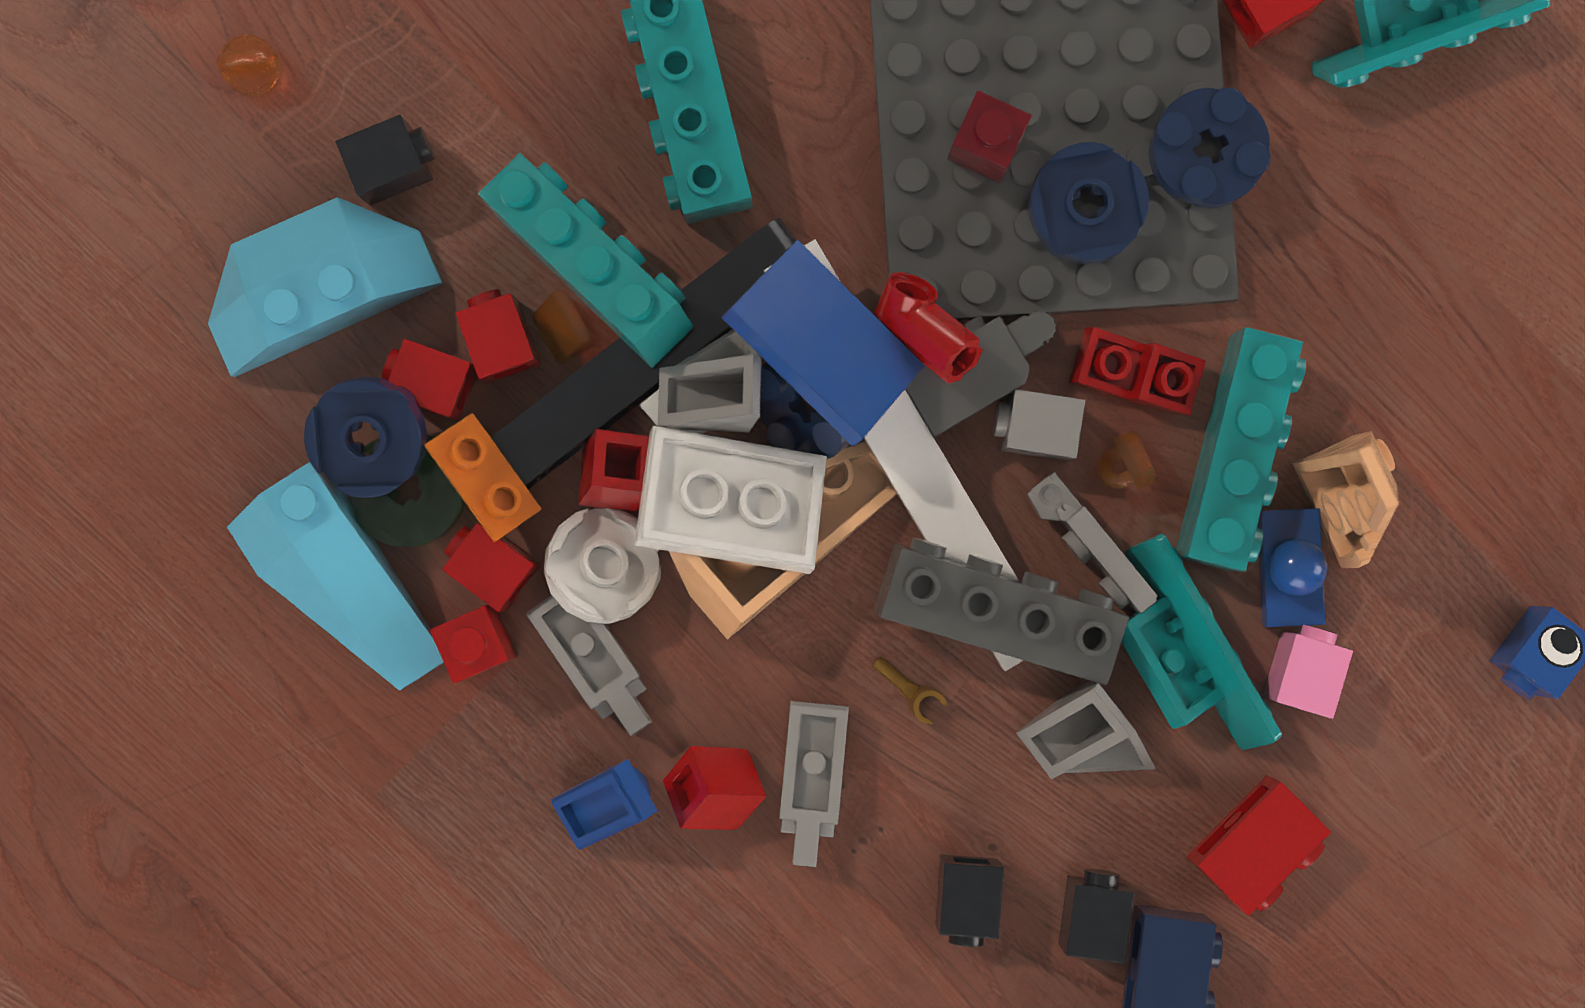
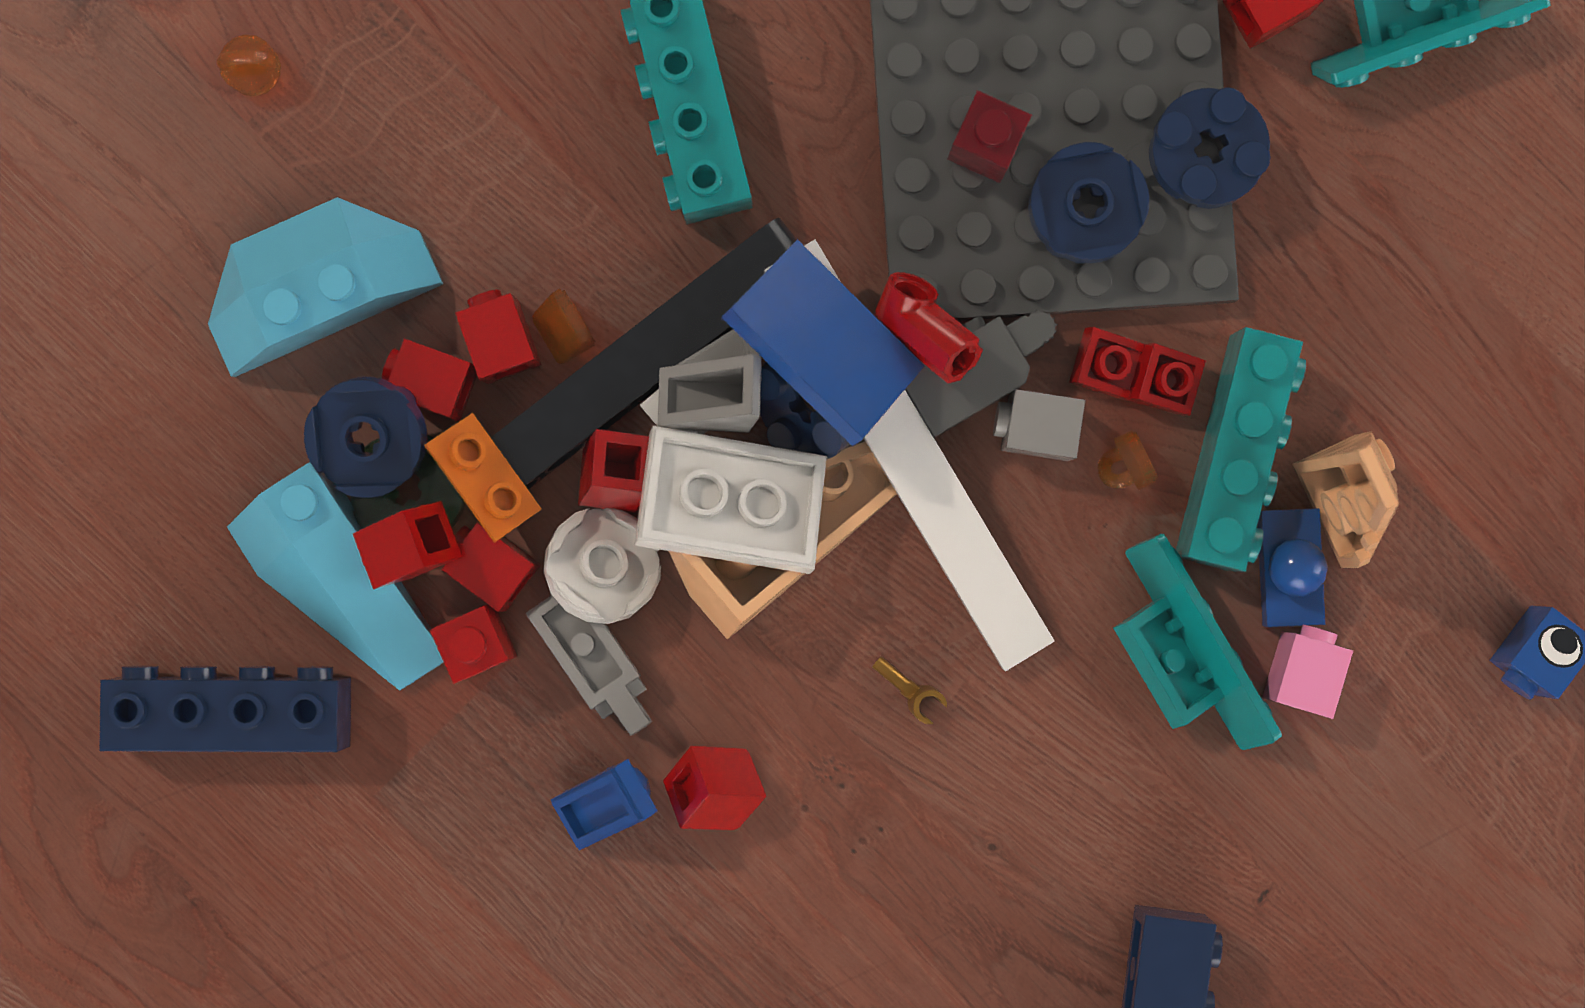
black brick [335,114,435,206] -> none
teal brick [478,153,694,368] -> none
light grey hinge [779,701,849,867] -> none
dark grey brick [874,537,1129,685] -> none
black brick [935,854,1004,947] -> none
light grey slope [1016,679,1157,779] -> none
light grey hinge [1026,473,1157,613] -> none
black brick [1058,869,1135,964] -> none
red brick [1186,775,1331,917] -> none
none -> dark blue brick [99,666,351,752]
none -> red brick [352,501,462,590]

